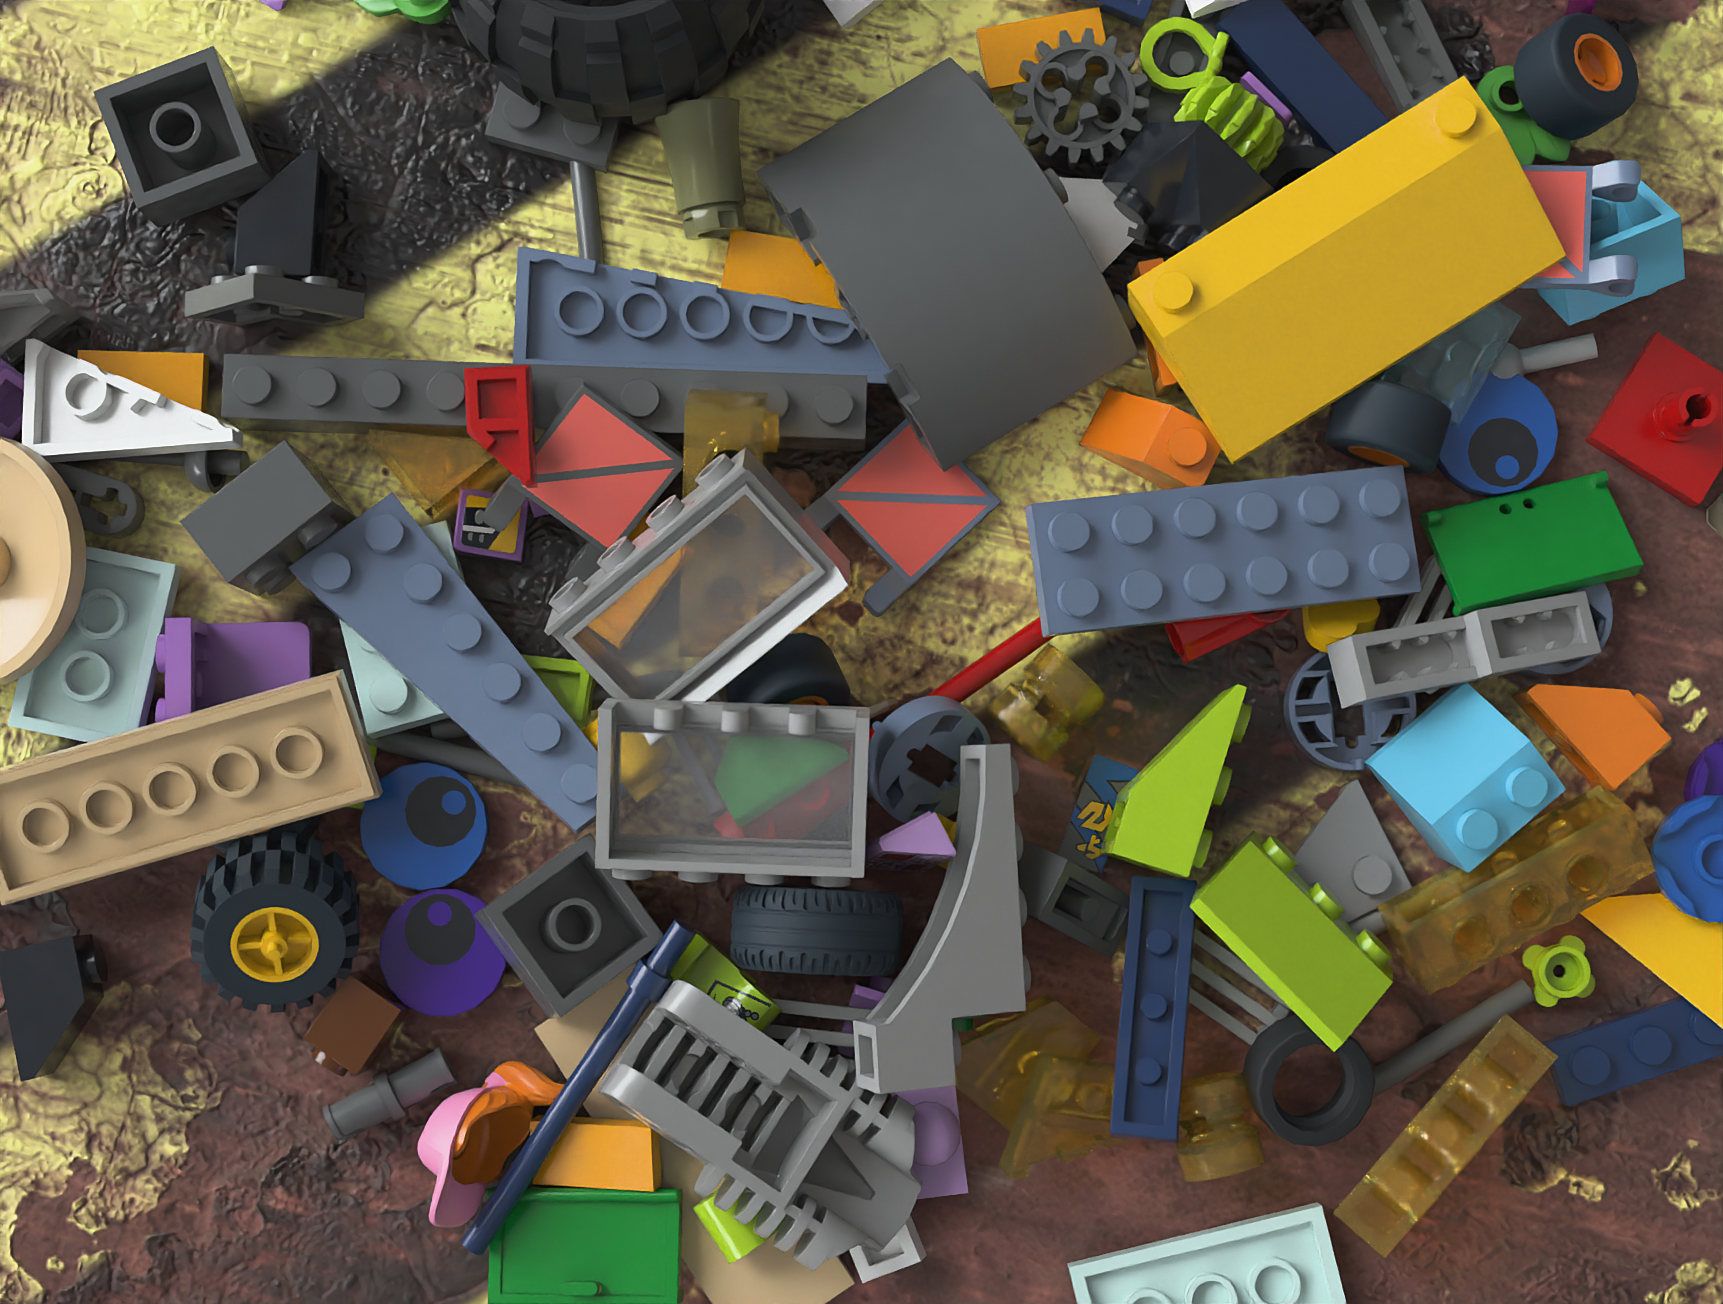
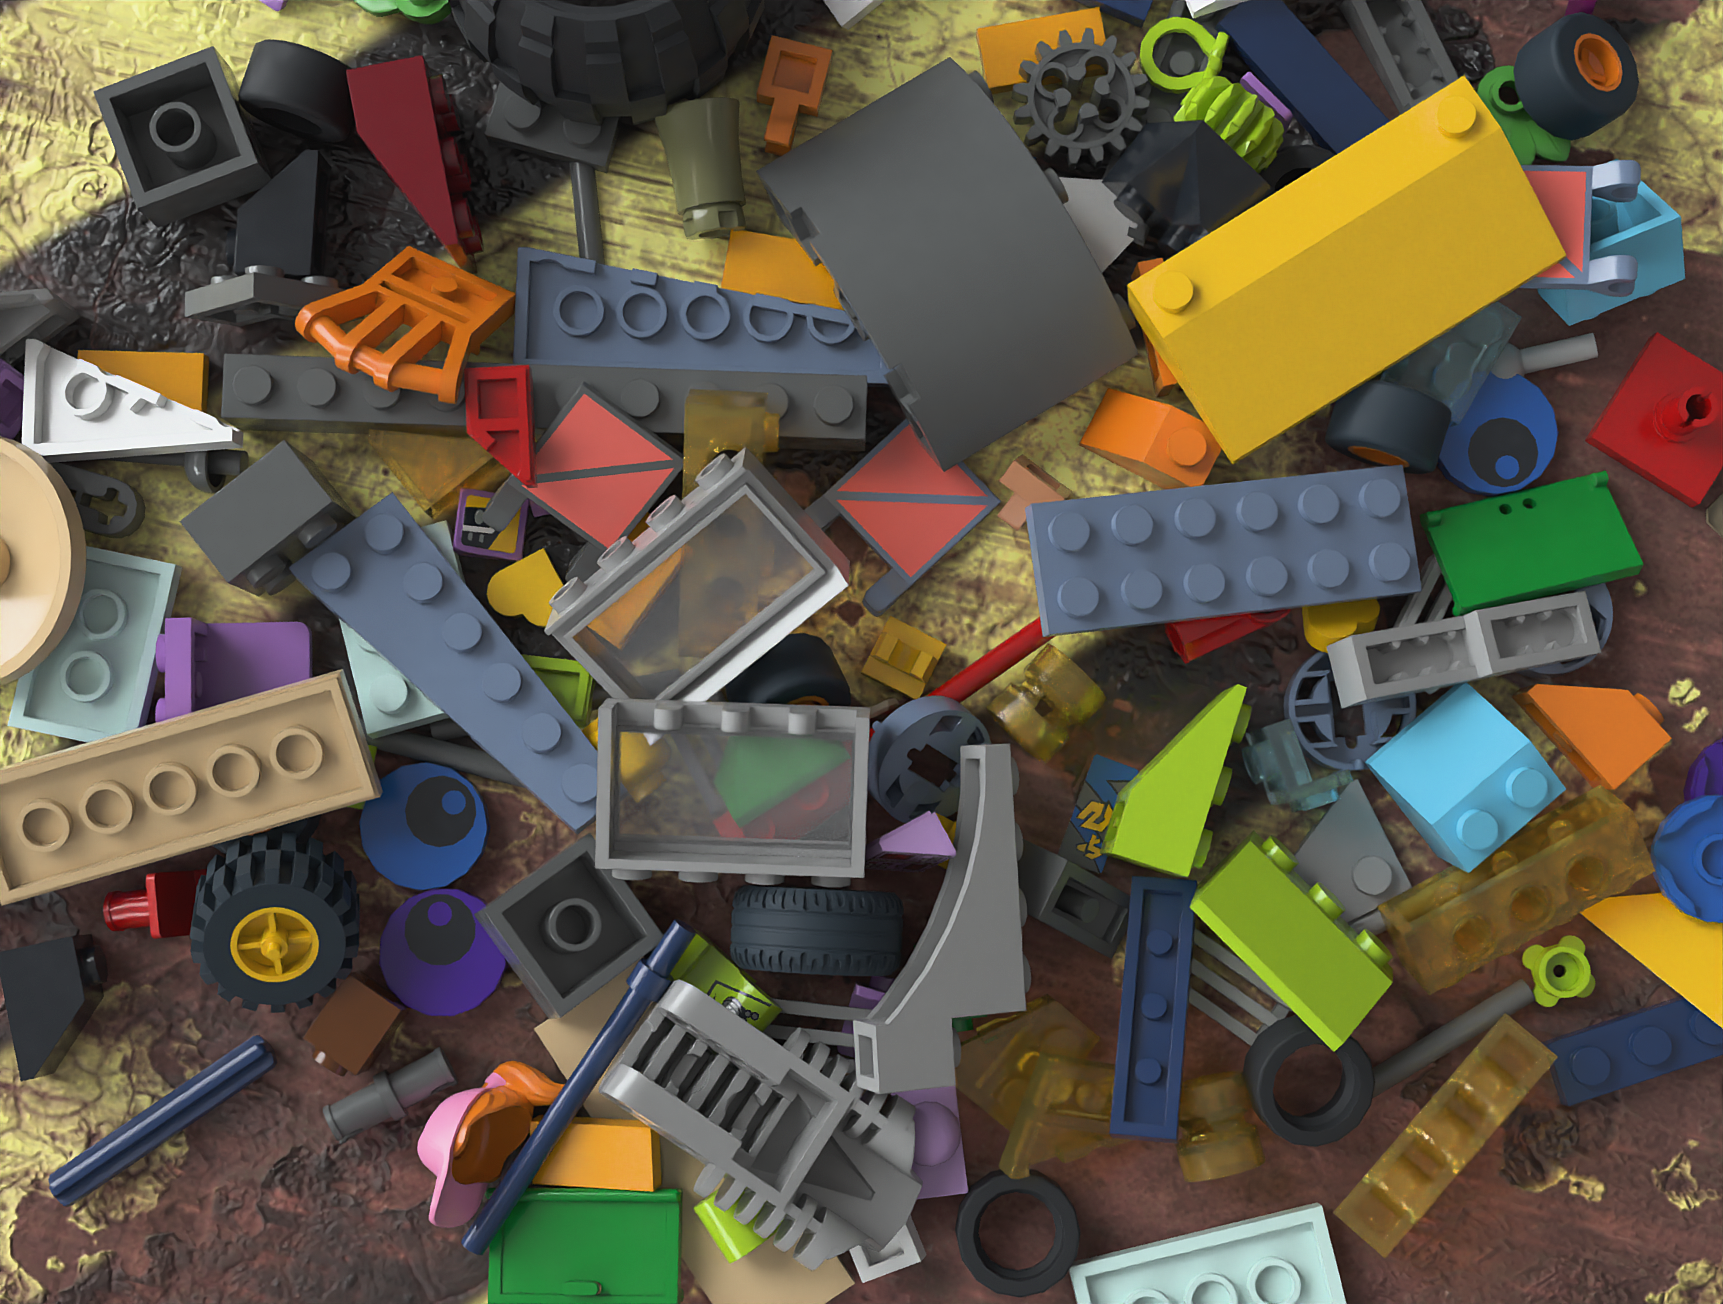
none -> dark blue axle [48,1035,278,1207]
none -> red bracket [103,869,207,939]
none -> black tyre [238,39,354,143]
none -> orange plate [295,246,516,404]
none -> dark red slope [346,55,484,274]
none -> yellow tile [487,548,564,628]
none -> orange plate [756,35,833,156]
none -> yellow tile [861,616,947,700]
none -> black tyre [955,1166,1081,1298]
none -> nougat tile [998,454,1072,531]
none -> clear light blue bracket [1242,718,1353,813]

